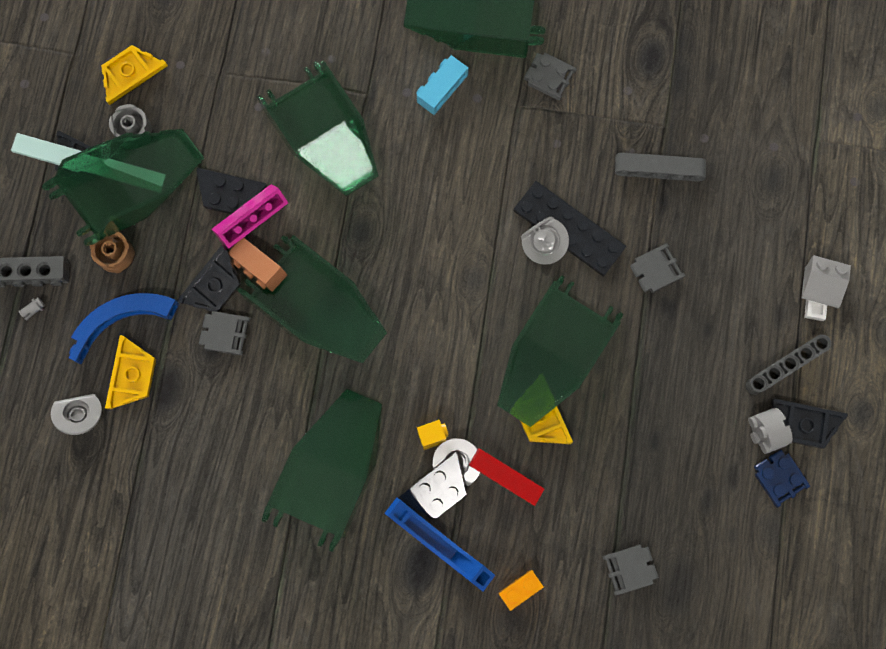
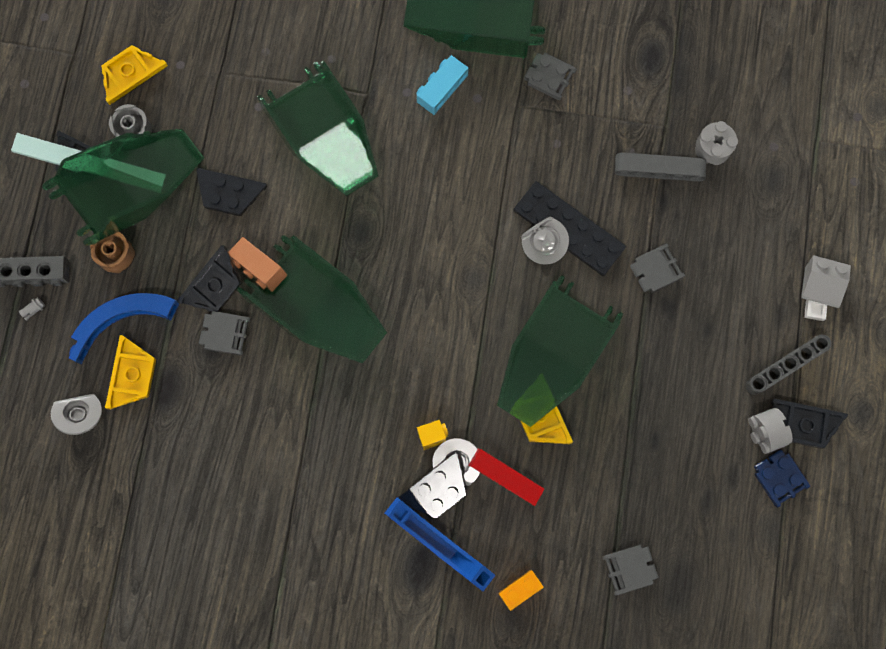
dark pink brick [212,184,288,249] -> none
clear green windscreen [262,389,382,552] -> none
none -> light grey brick [695,121,738,165]

